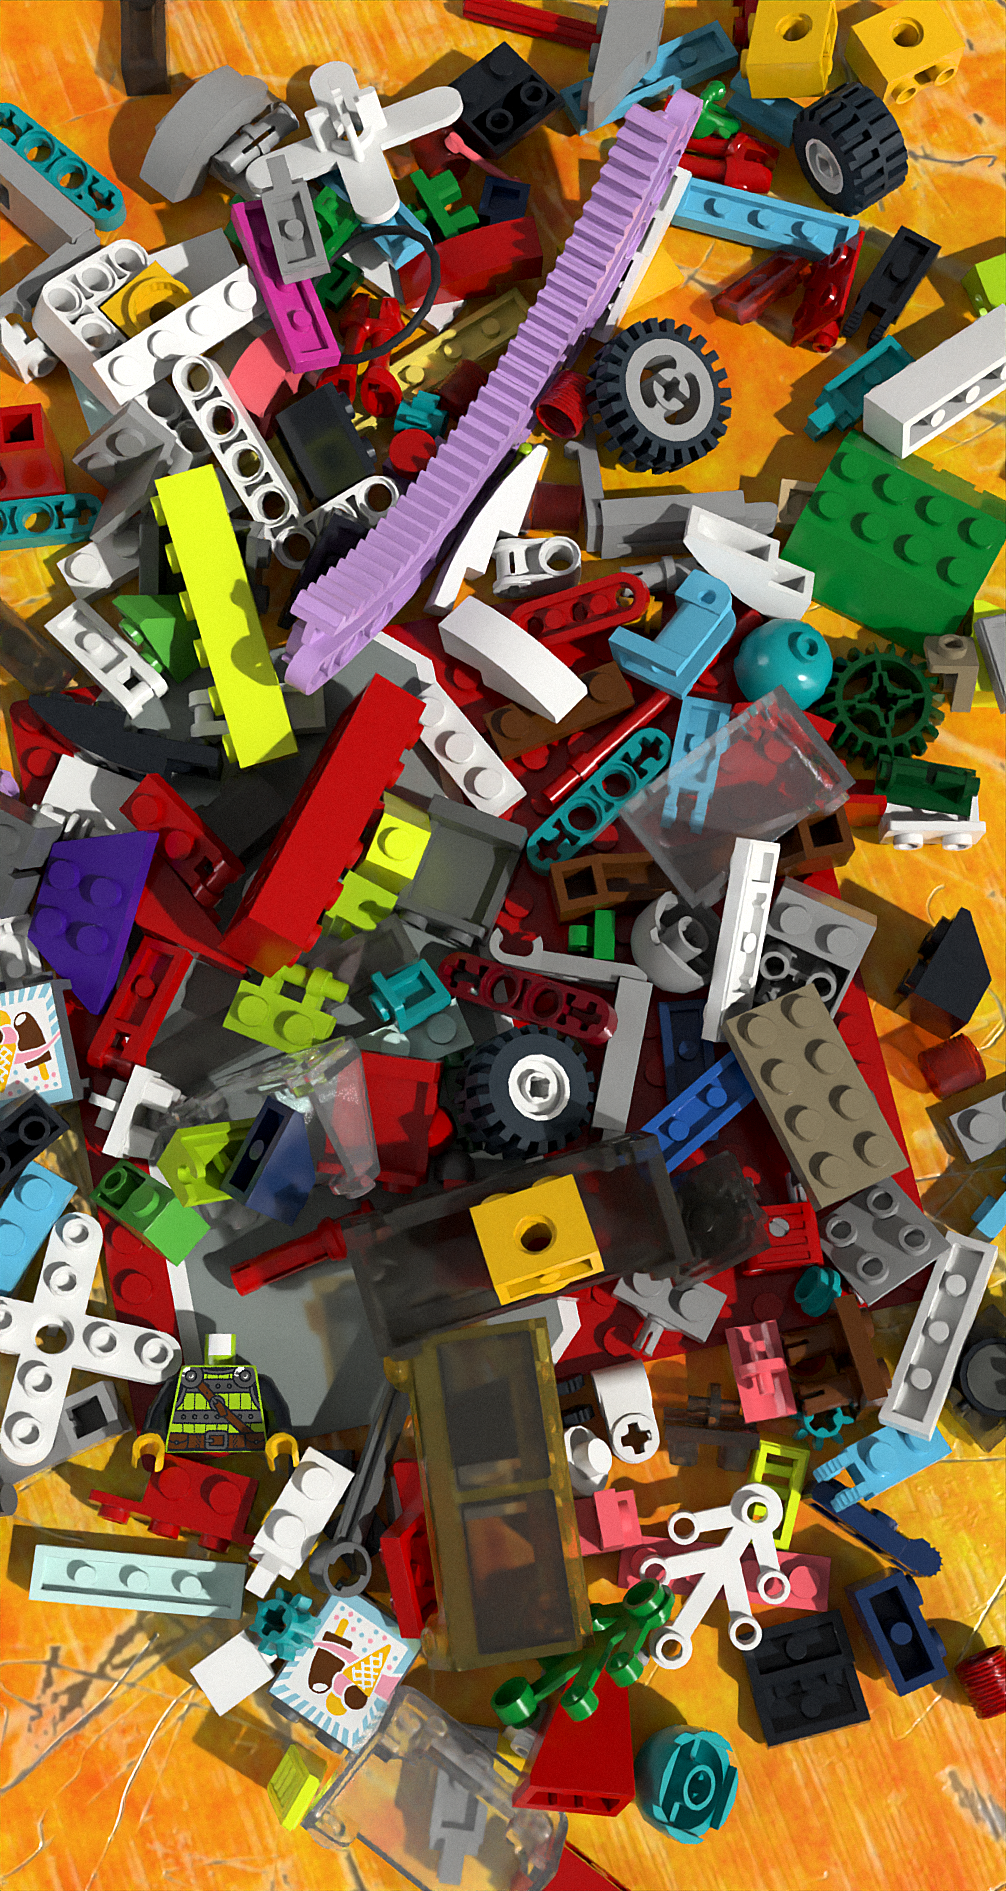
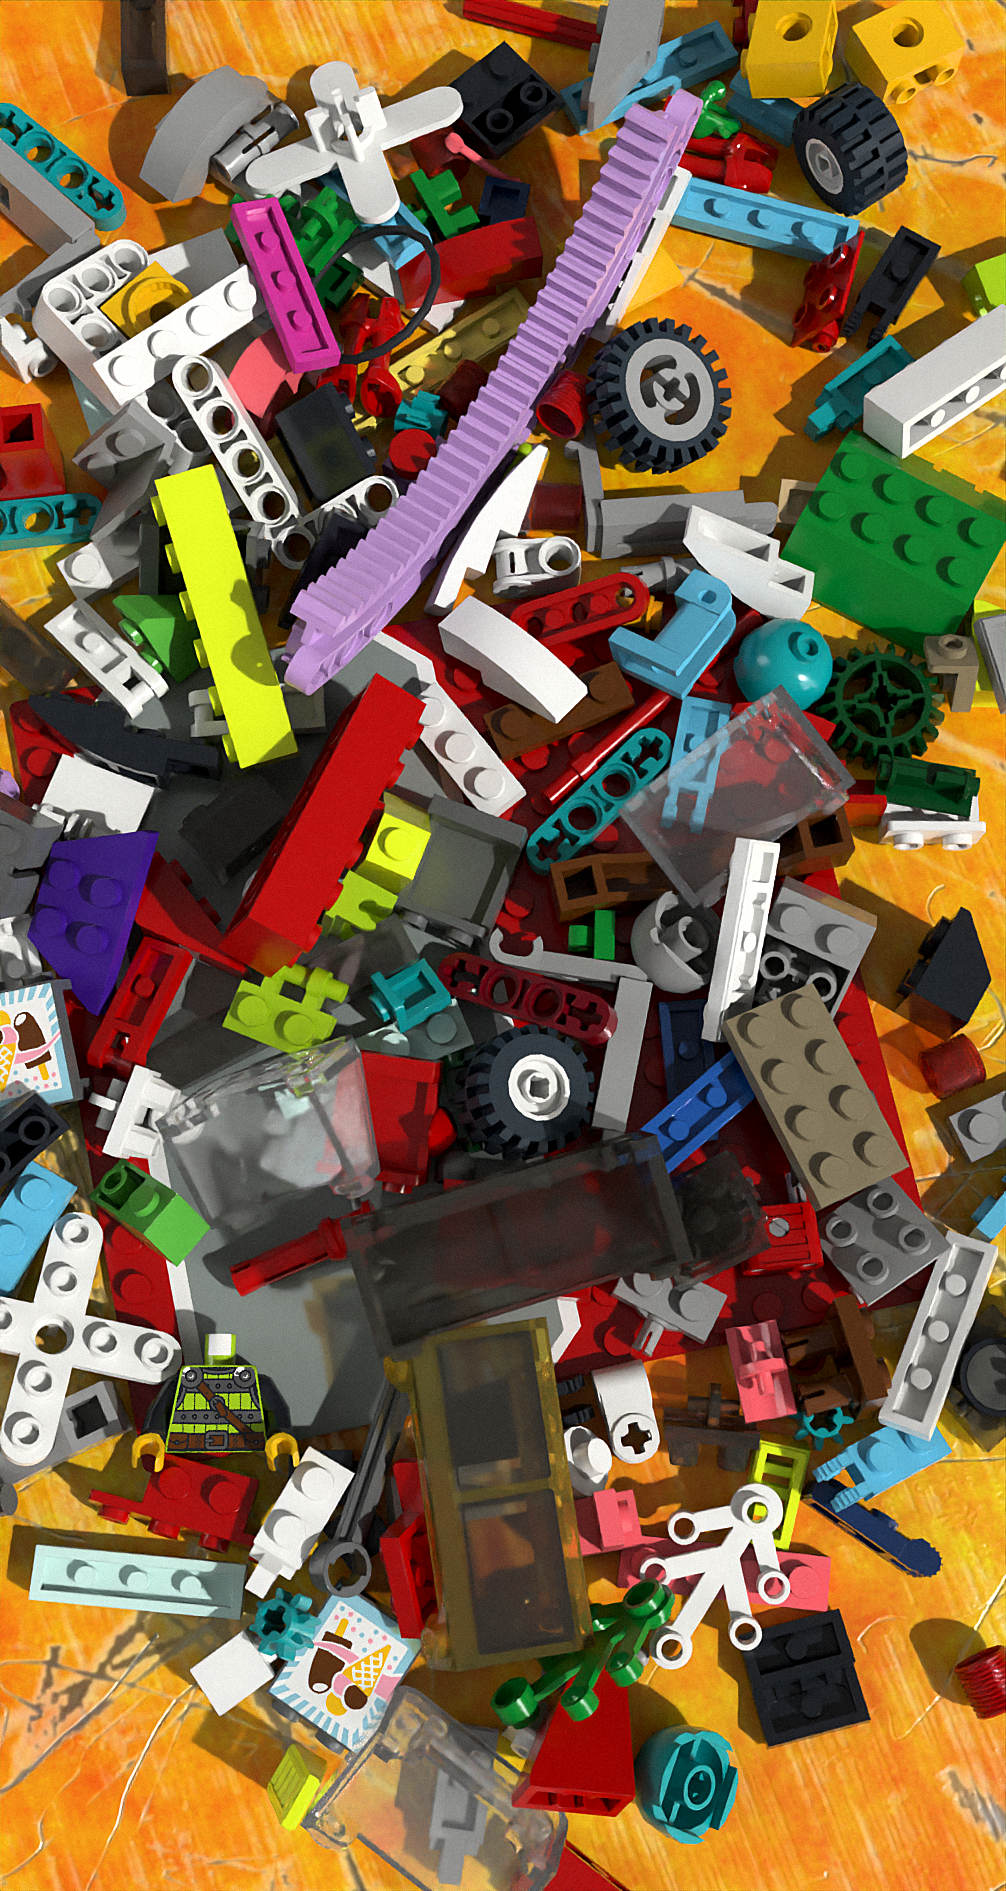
red plate [119,773,246,908] -> none
lime hinge [156,1117,256,1208] -> none
dark blue slope [219,1095,316,1227] -> none
light grey hinge [260,154,331,285] -> none
yellow brick [469,1174,605,1305] -> none
clear red plate [710,249,812,326] -> none
teal plate [794,1266,842,1317] -> none
dark blue brick [843,1566,949,1697] -> none

